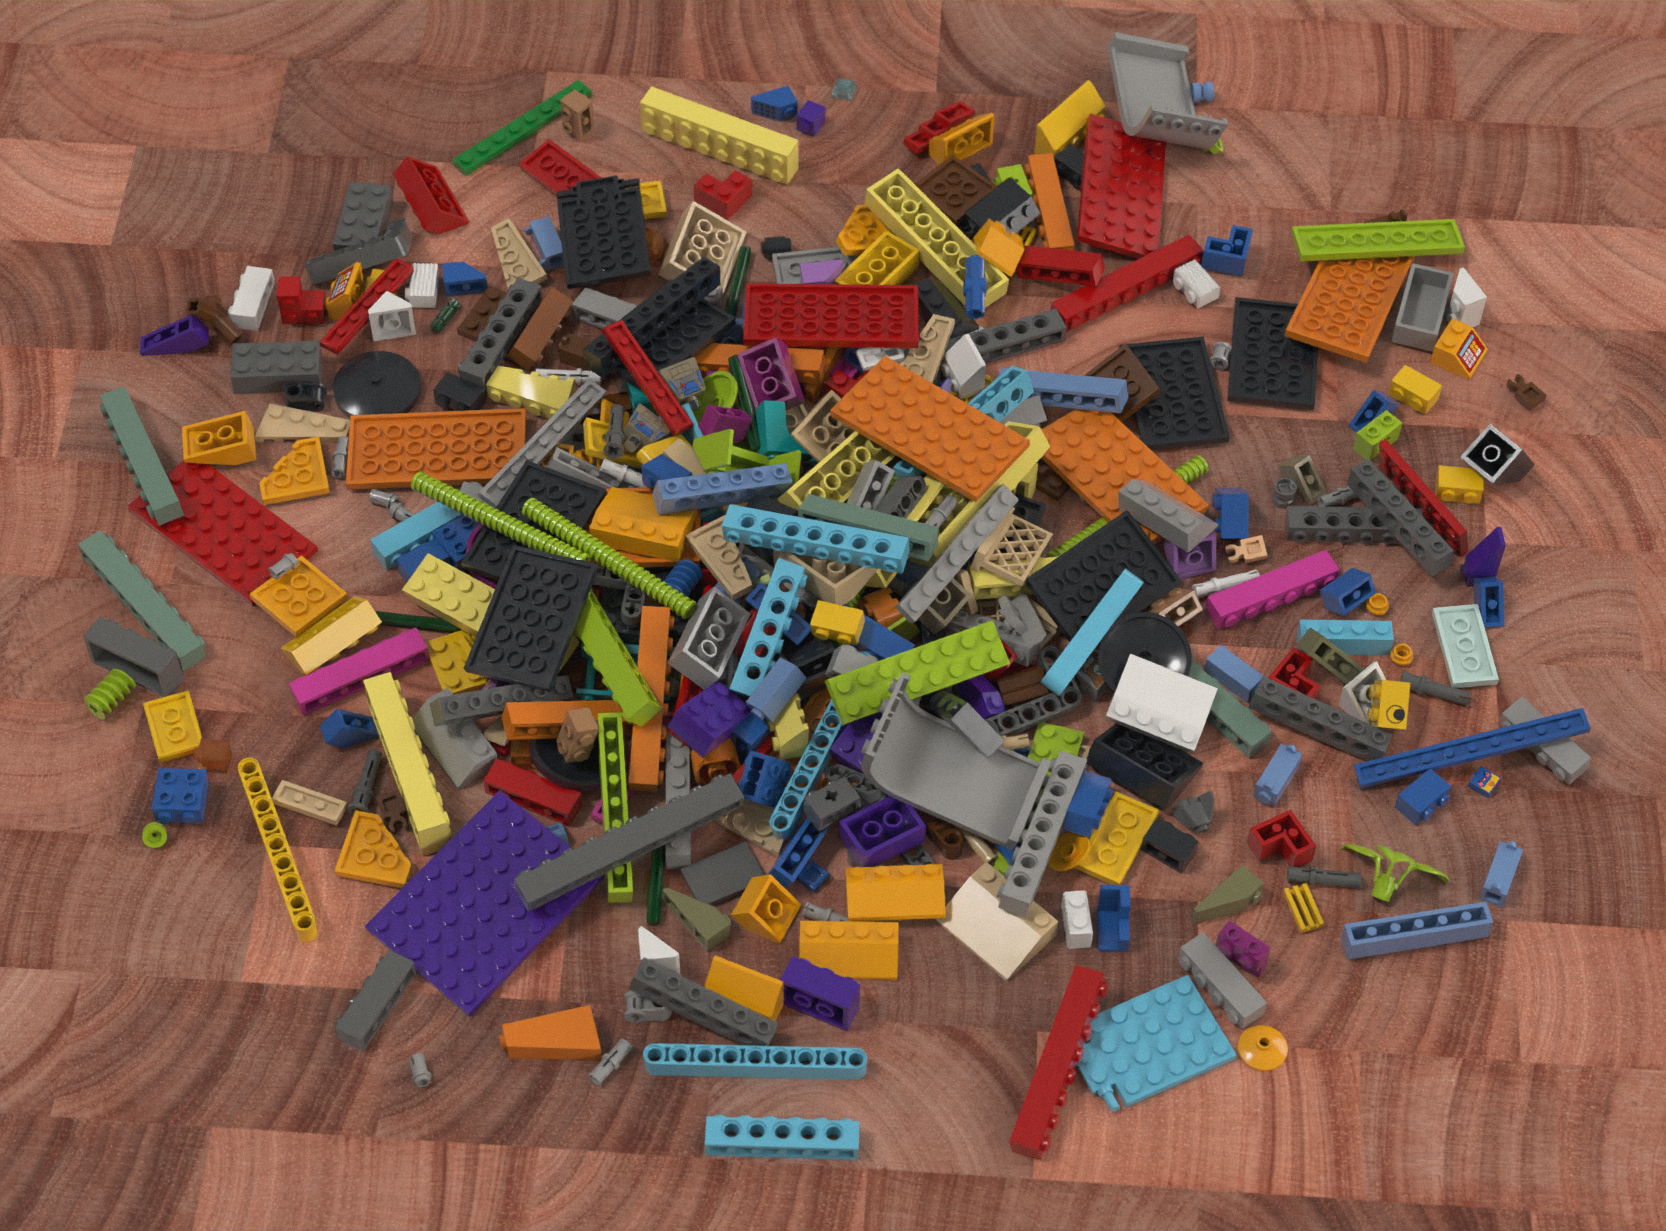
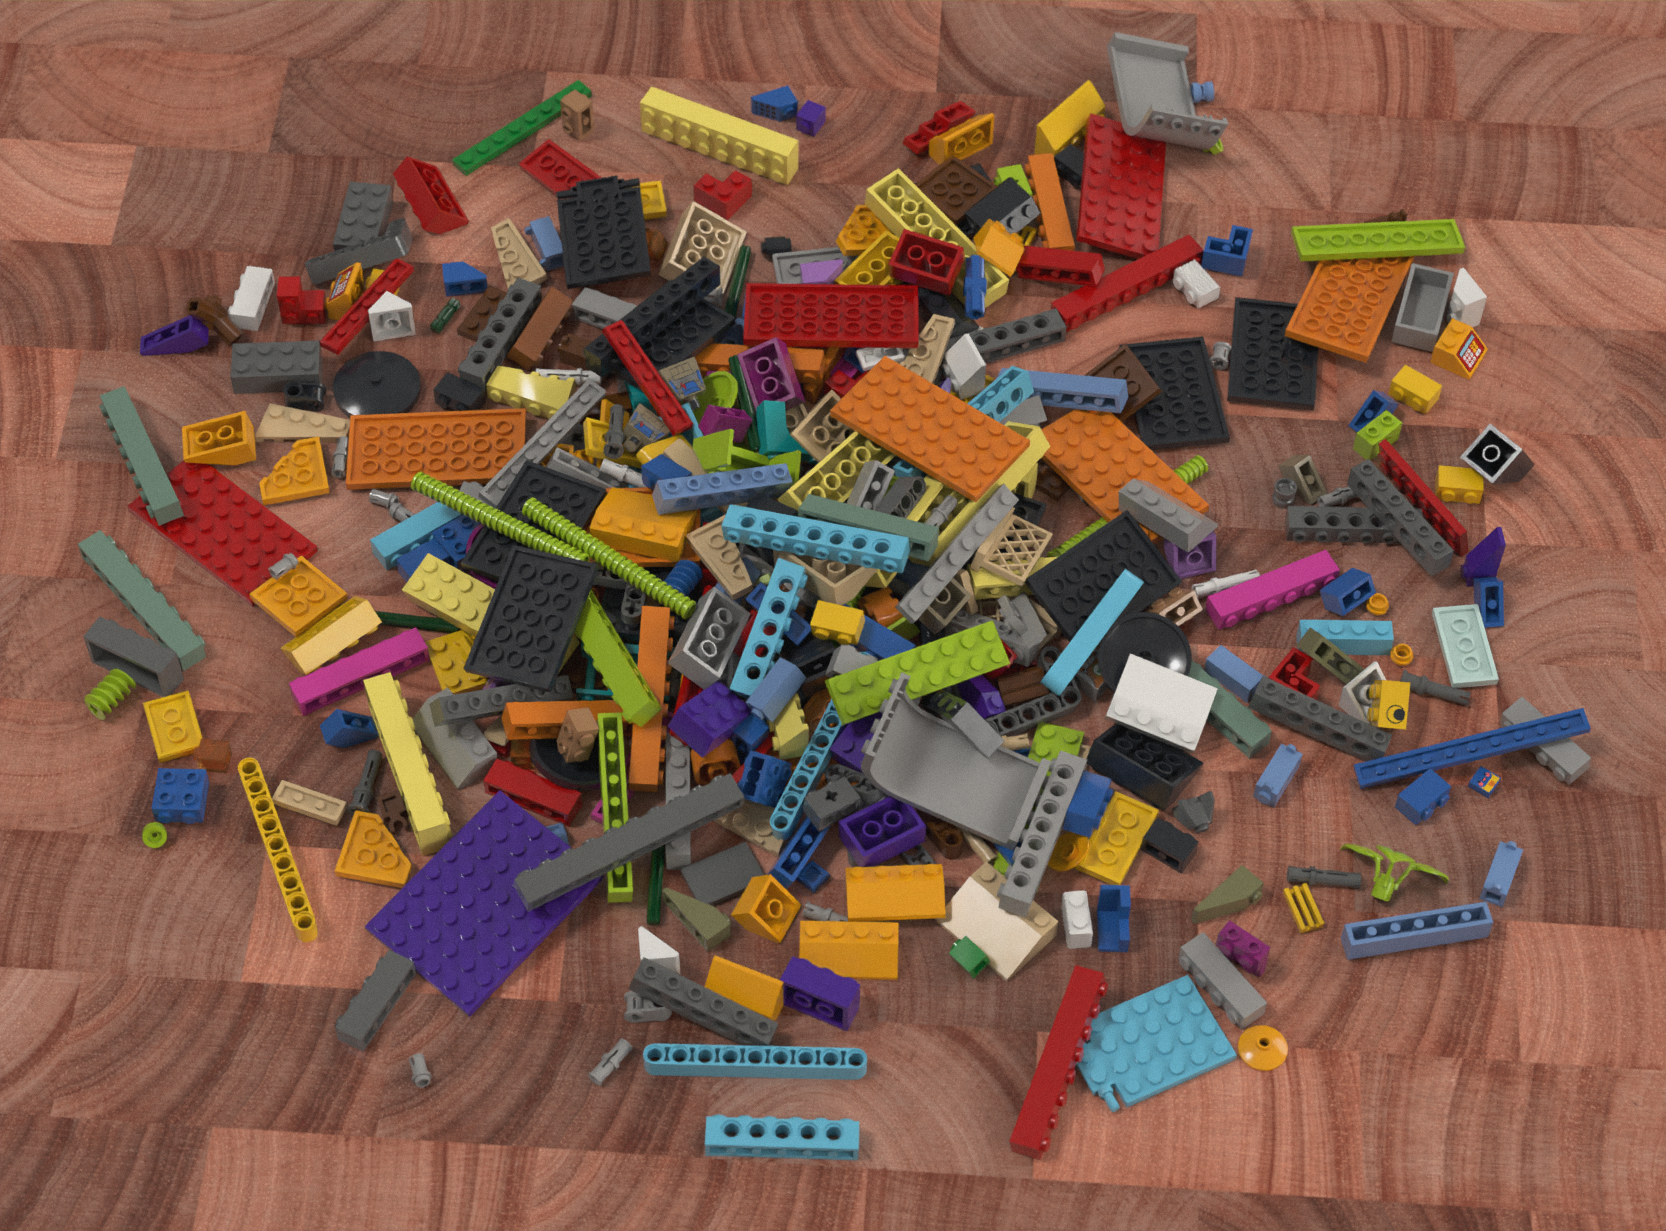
white brick [405,263,439,308] -> none
orange slope [499,1005,602,1061] -> none
clear light blue plate [832,78,857,101] -> none
blue brick [1211,487,1249,539] -> none
light nougat plate [1226,535,1267,564] -> none
red brick [1247,809,1316,867] -> none
reddish brown plate [1506,374,1546,410] -> none
none -> red brick [888,229,965,296]
none -> green brick [949,936,990,979]

